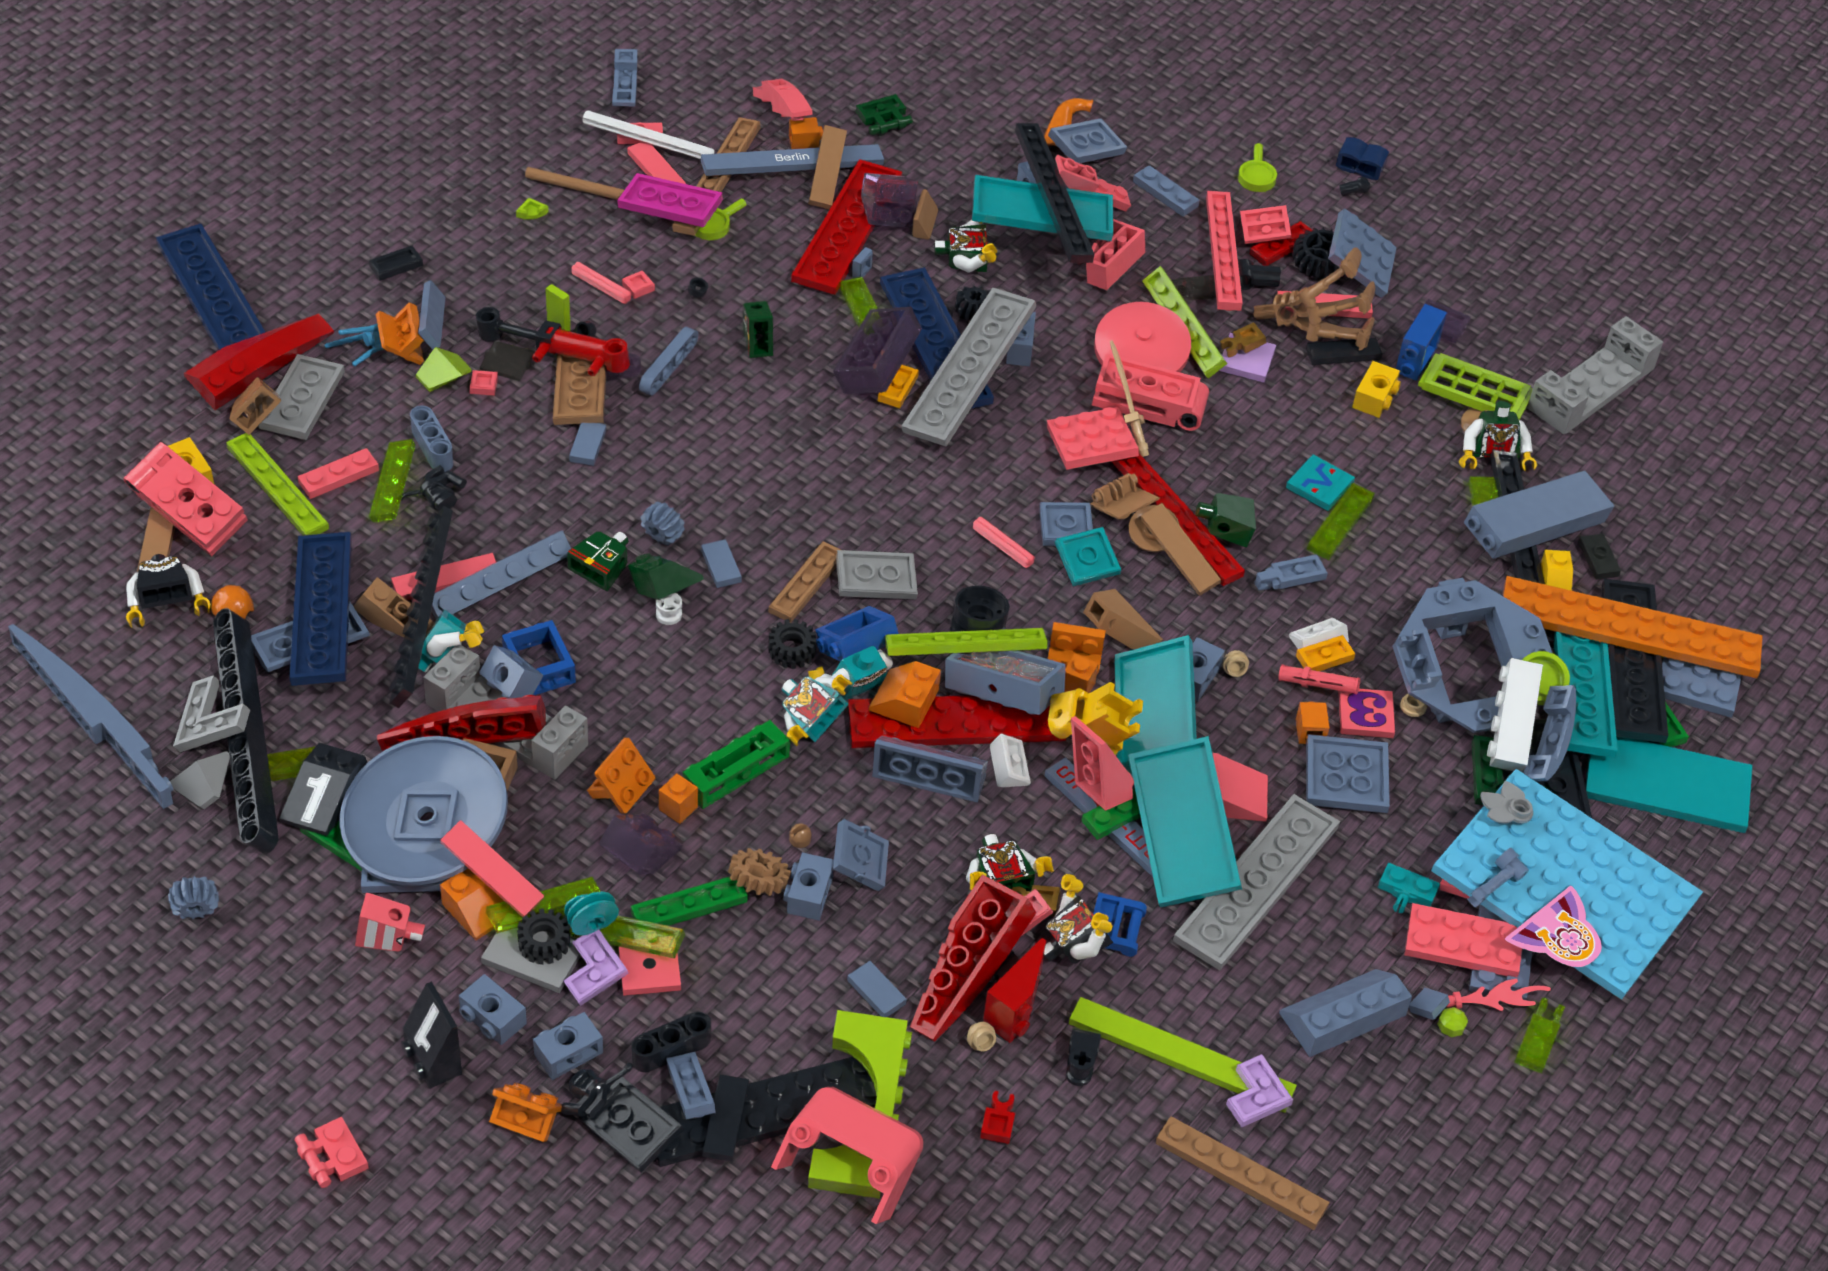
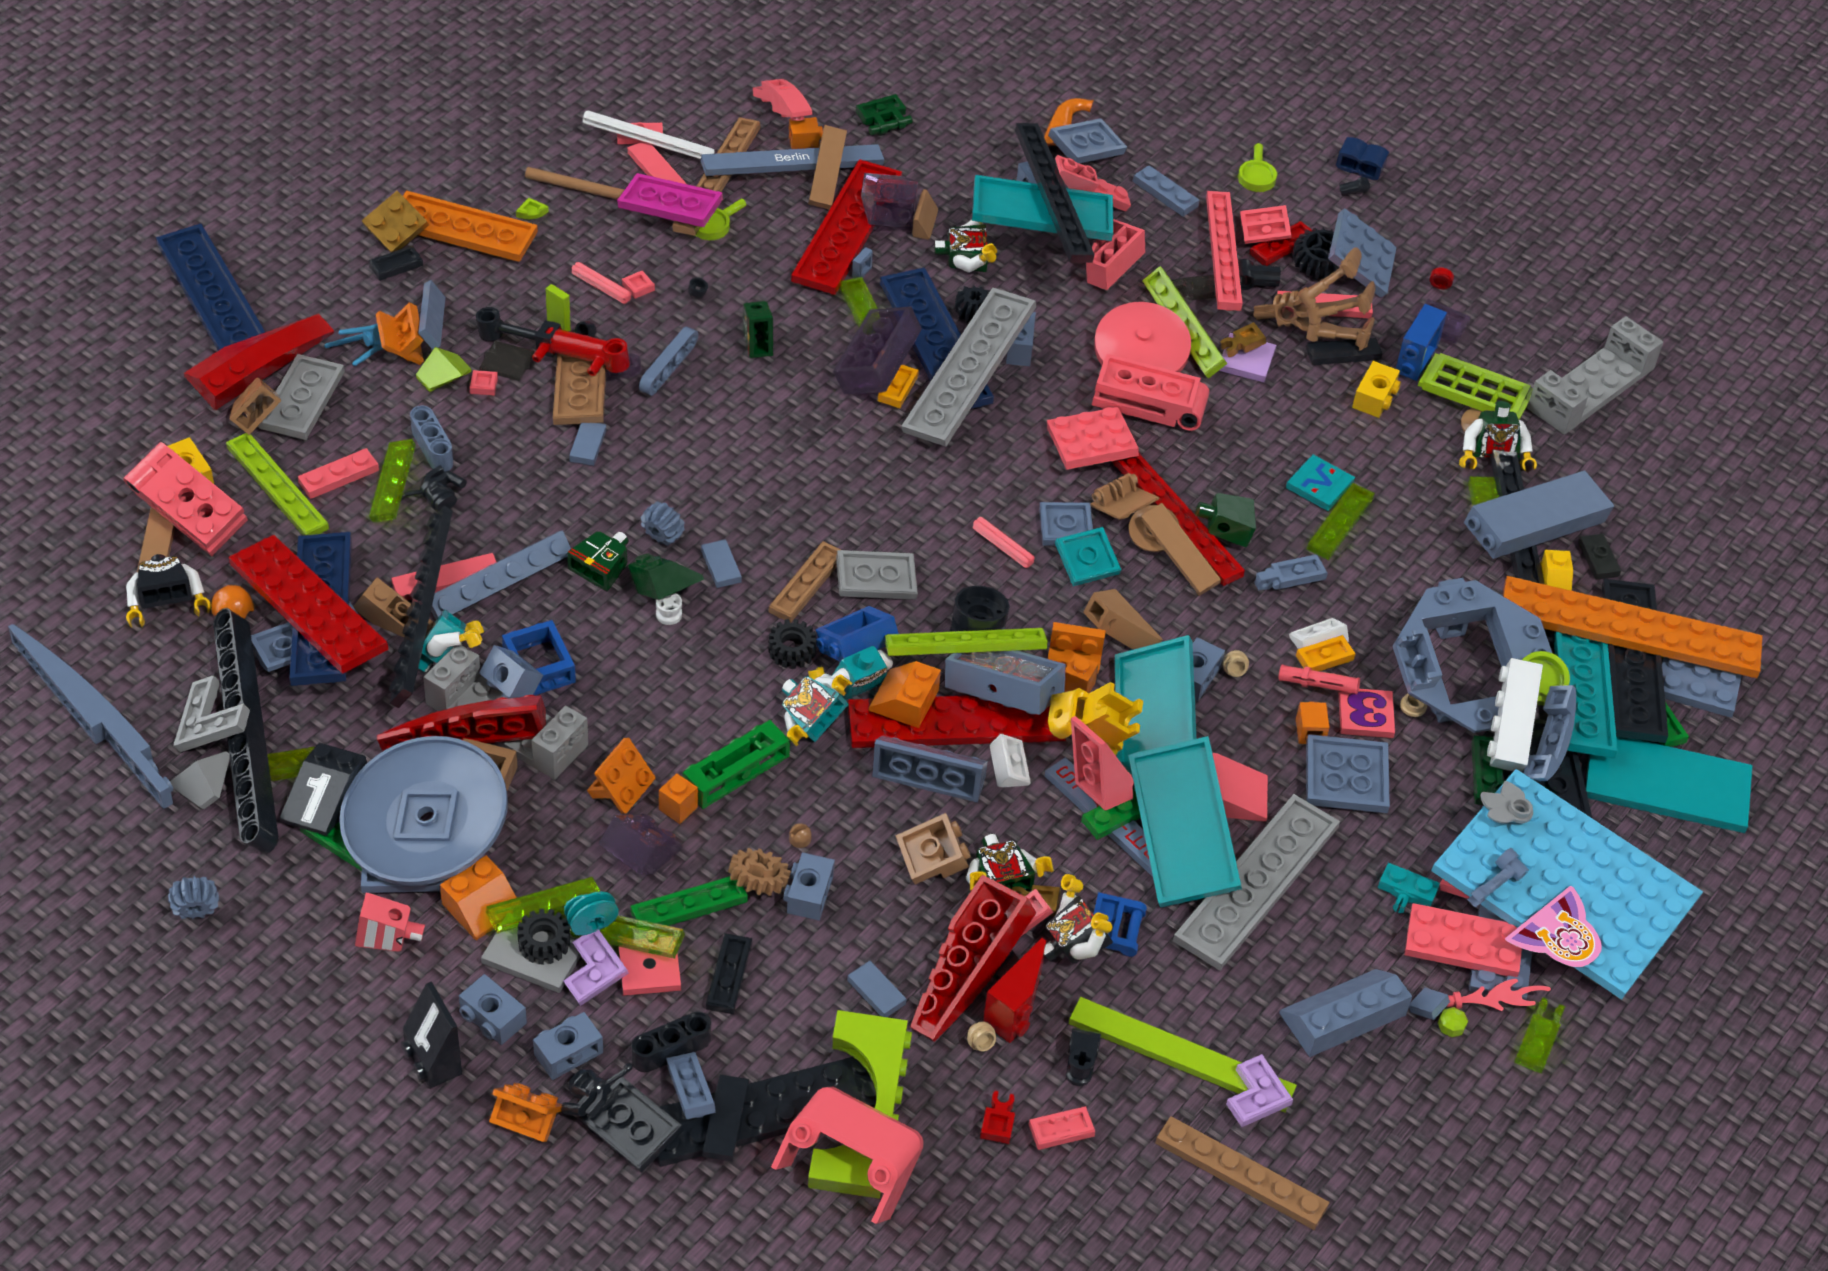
coral plate [295,1116,369,1188] -> none
coral tile [440,820,544,917] -> none
sand blue slope [612,49,637,106] -> none
sand blue plate [833,819,889,891] -> none
tan sword [1110,340,1149,457] -> none
none -> red plate [228,535,389,674]
none -> pearl gold plate [362,191,429,253]
none -> orange plate [403,190,538,262]
none -> black tile [706,933,753,1015]
none -> medium nougat plate [895,813,971,884]
none -> coral plate [1029,1106,1095,1150]
none -> red tile [1429,267,1454,290]

